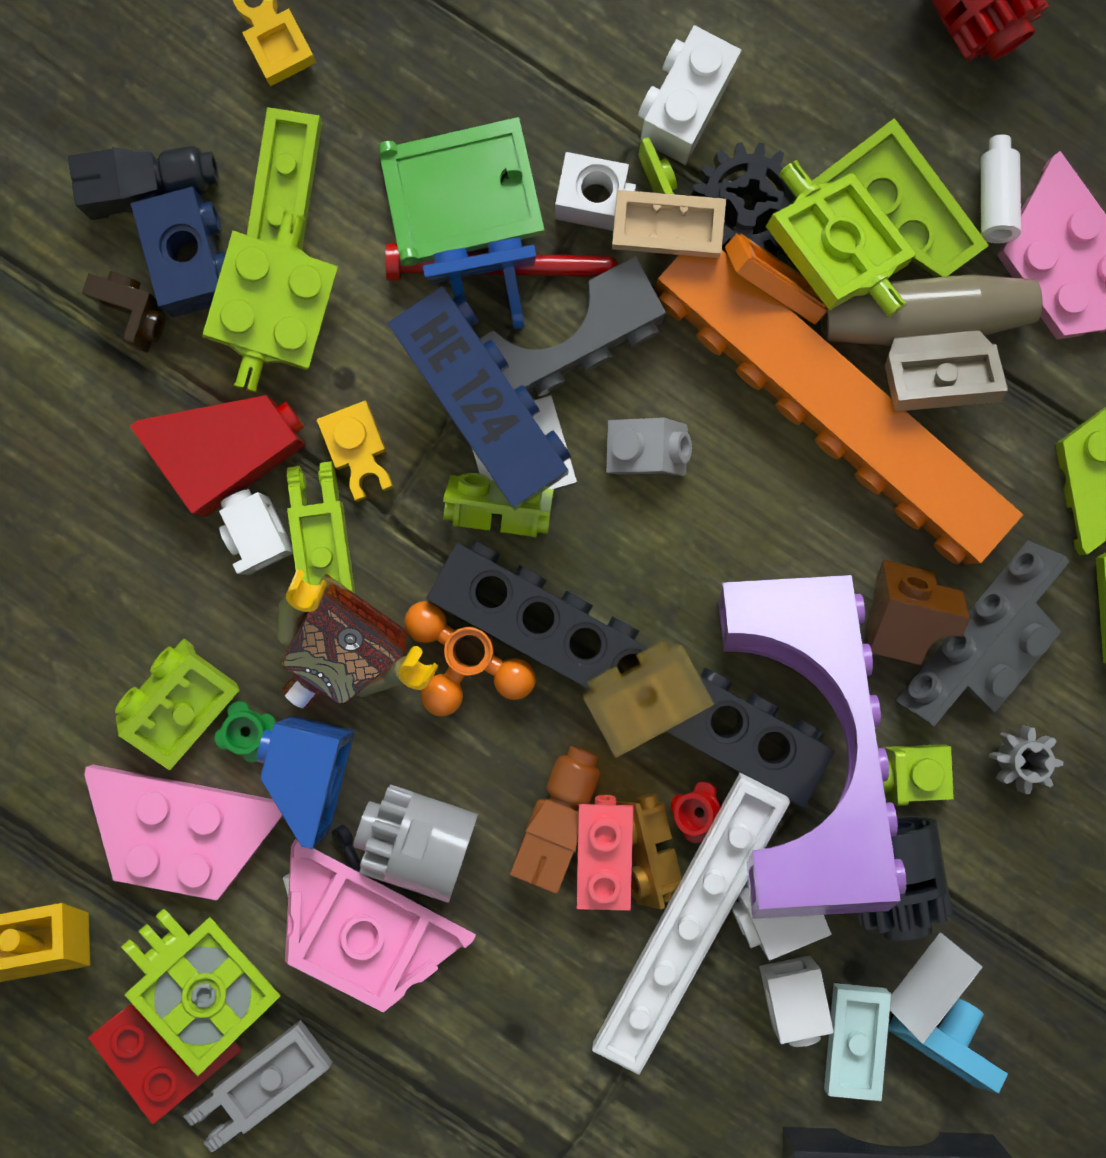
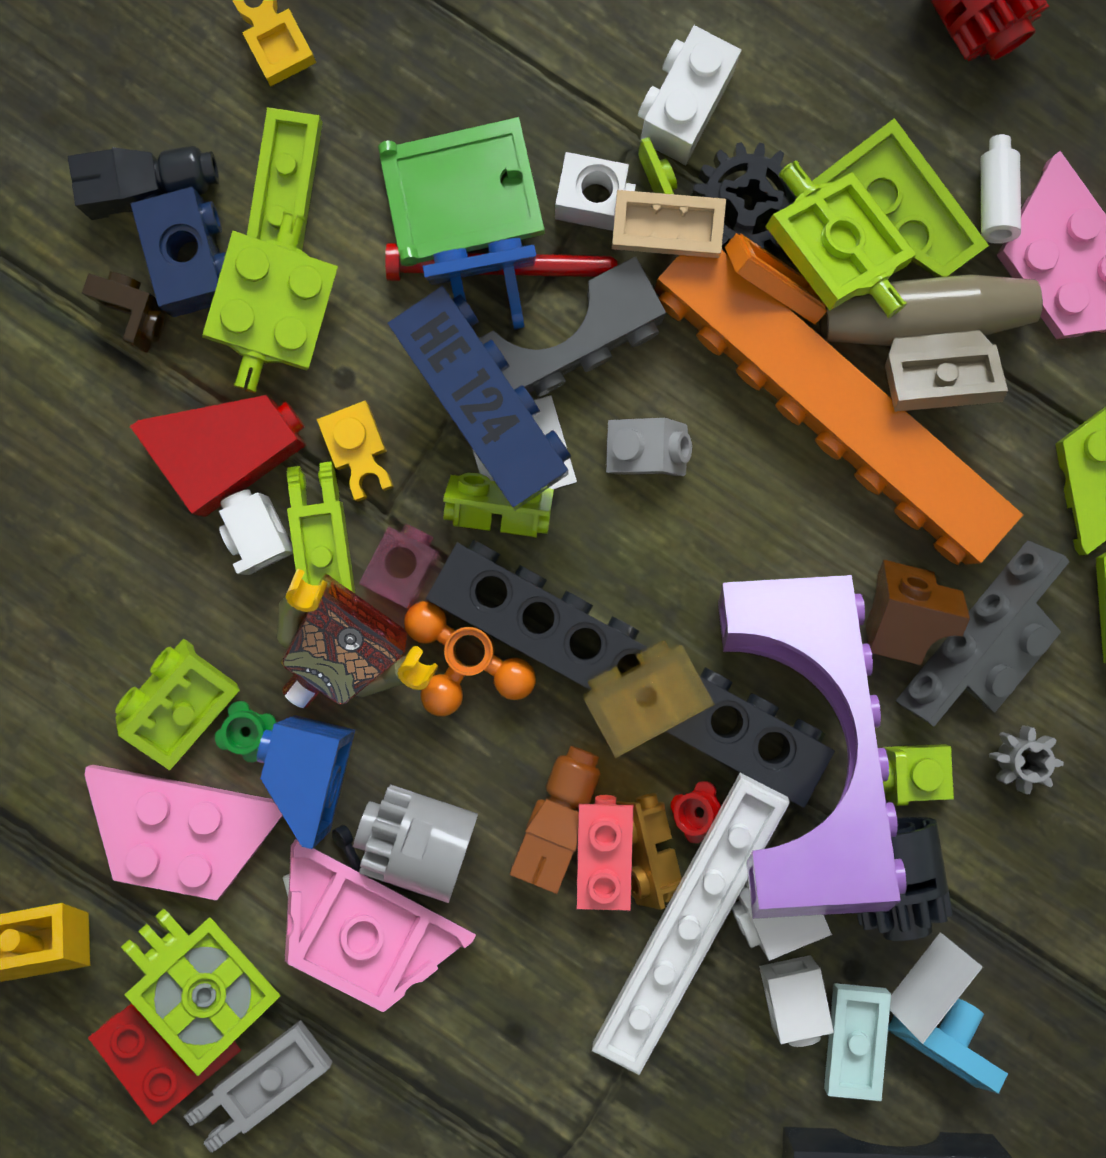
none -> clear pink brick [359,523,440,608]

